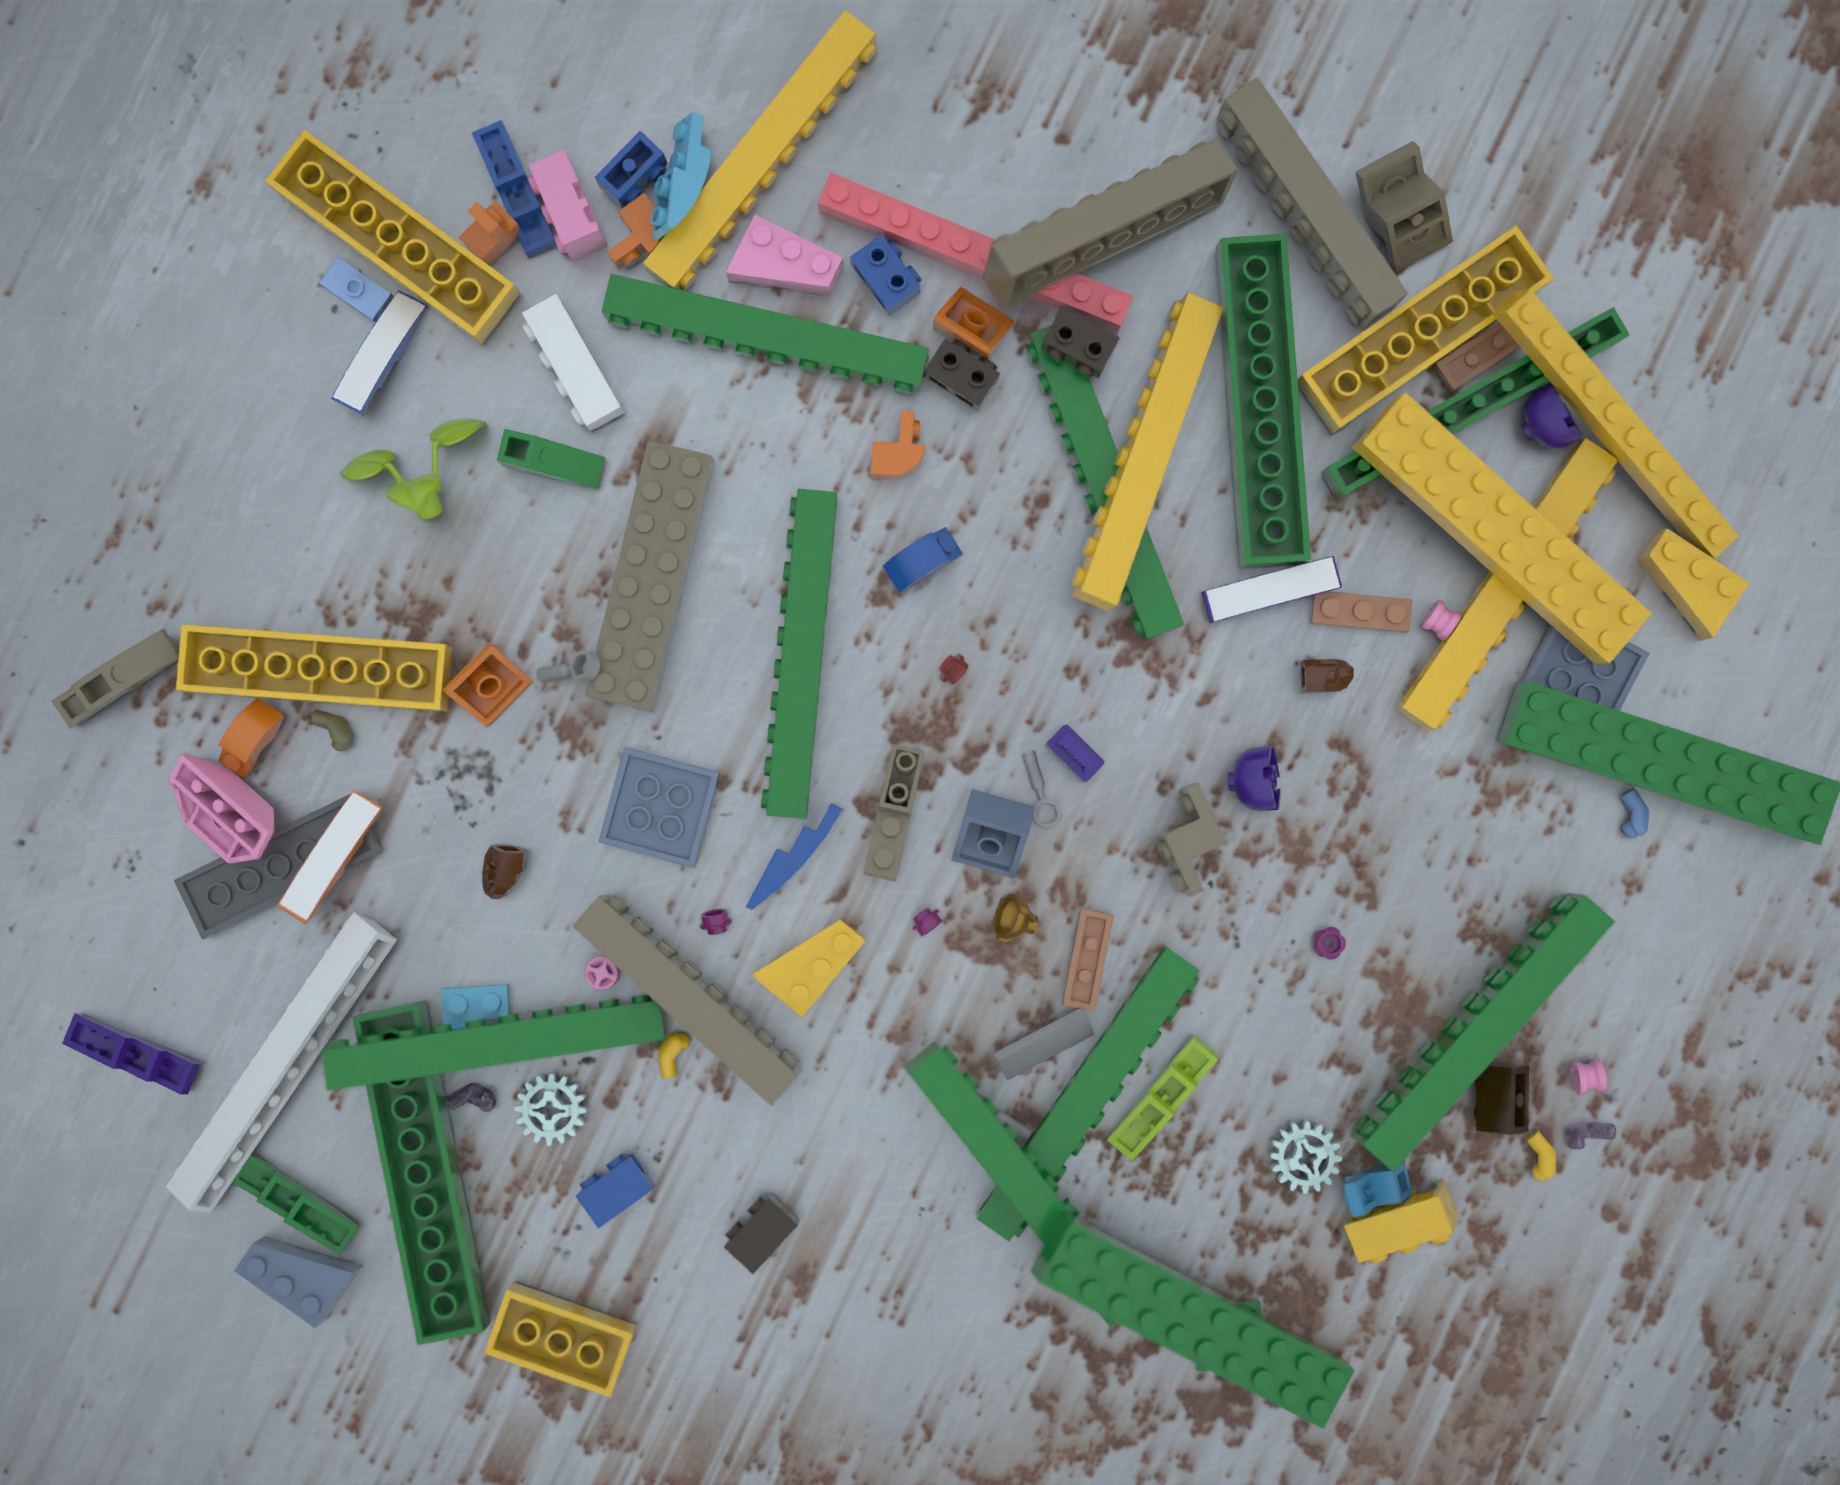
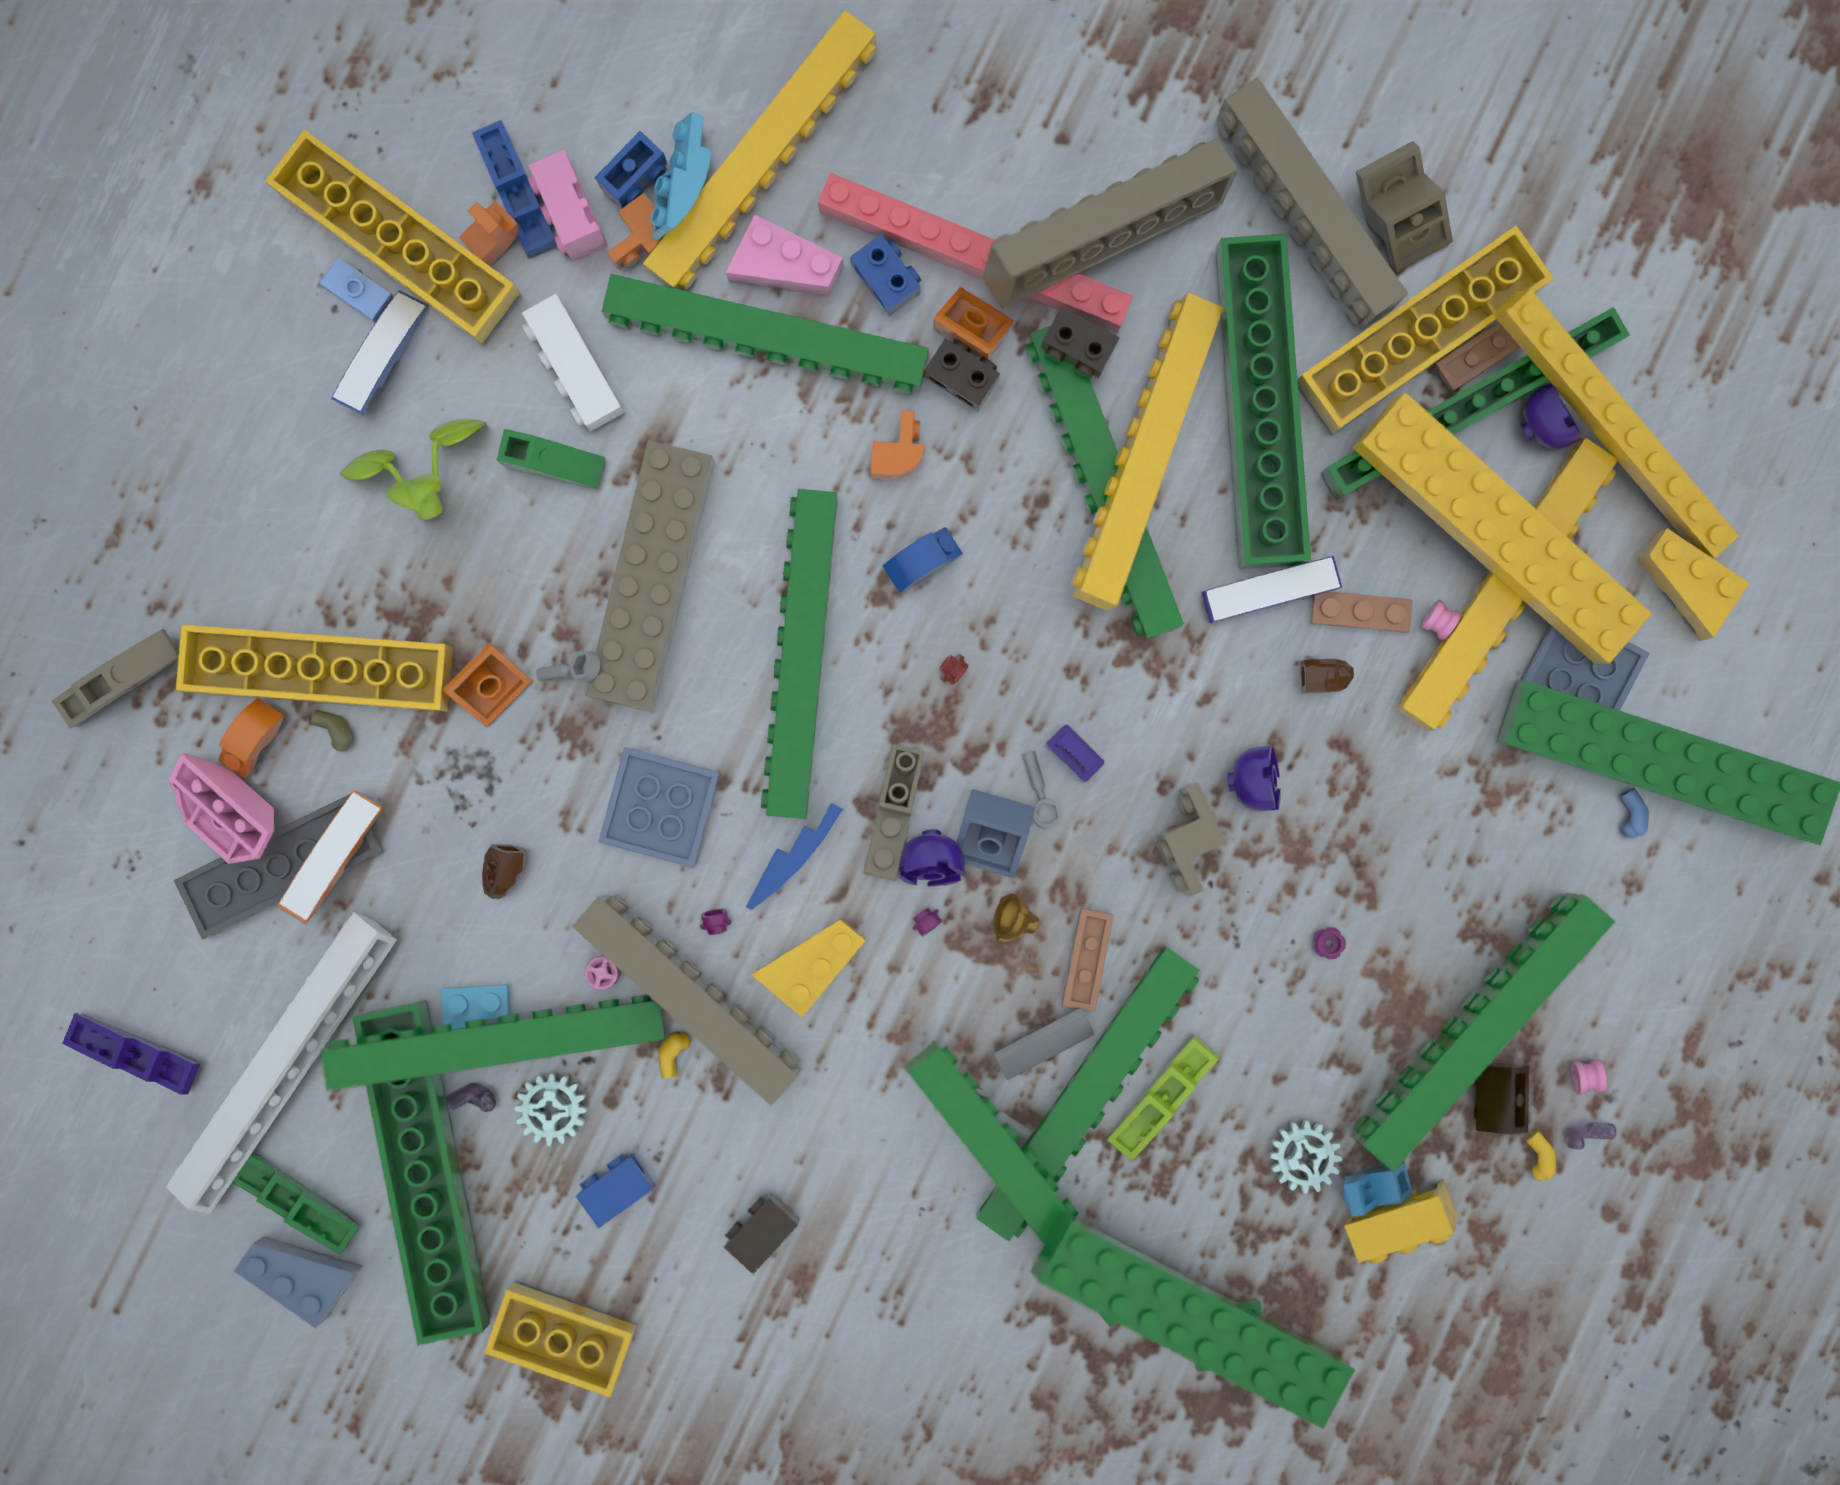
none -> dark purple cylinder [899,829,965,887]

